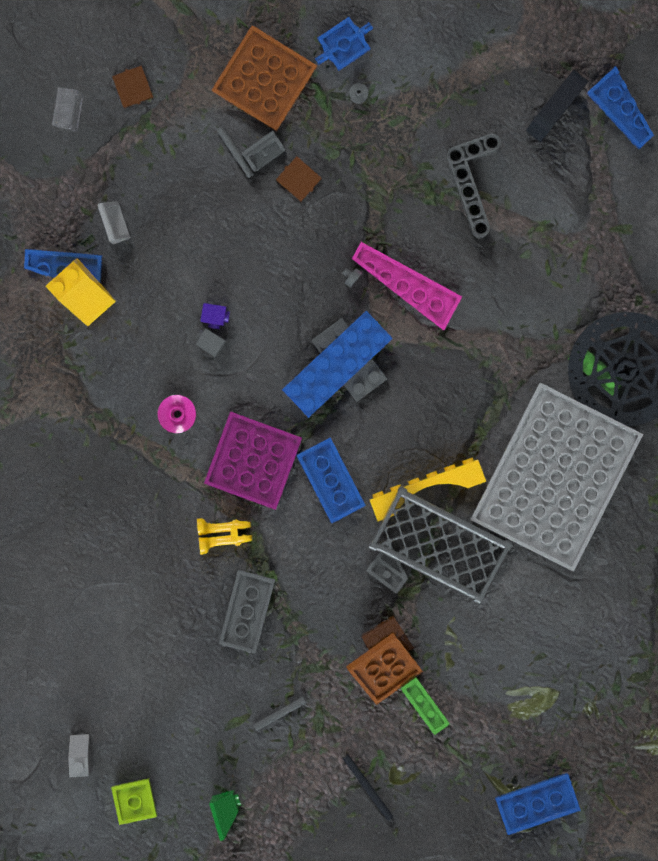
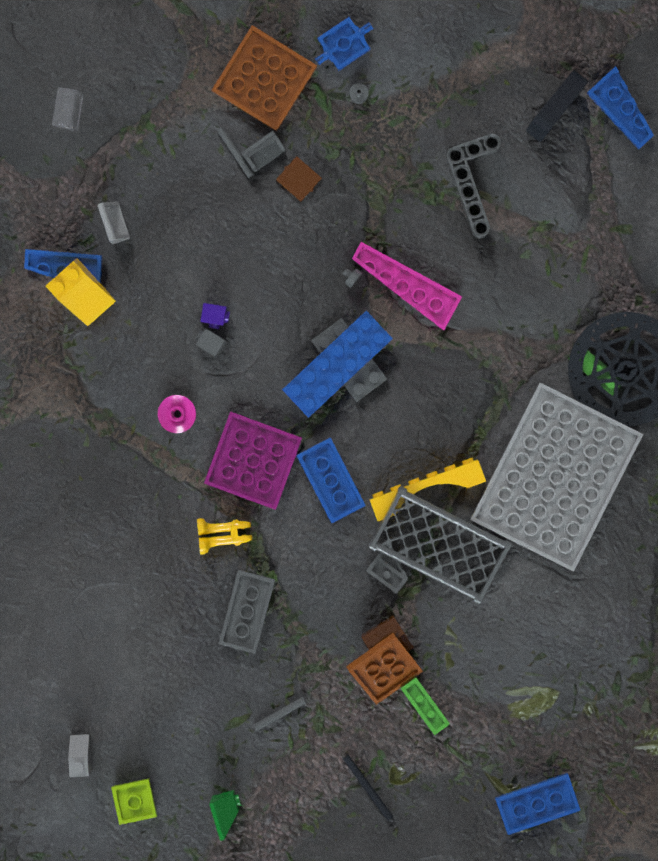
reddish brown piece [112,65,153,108] -> none

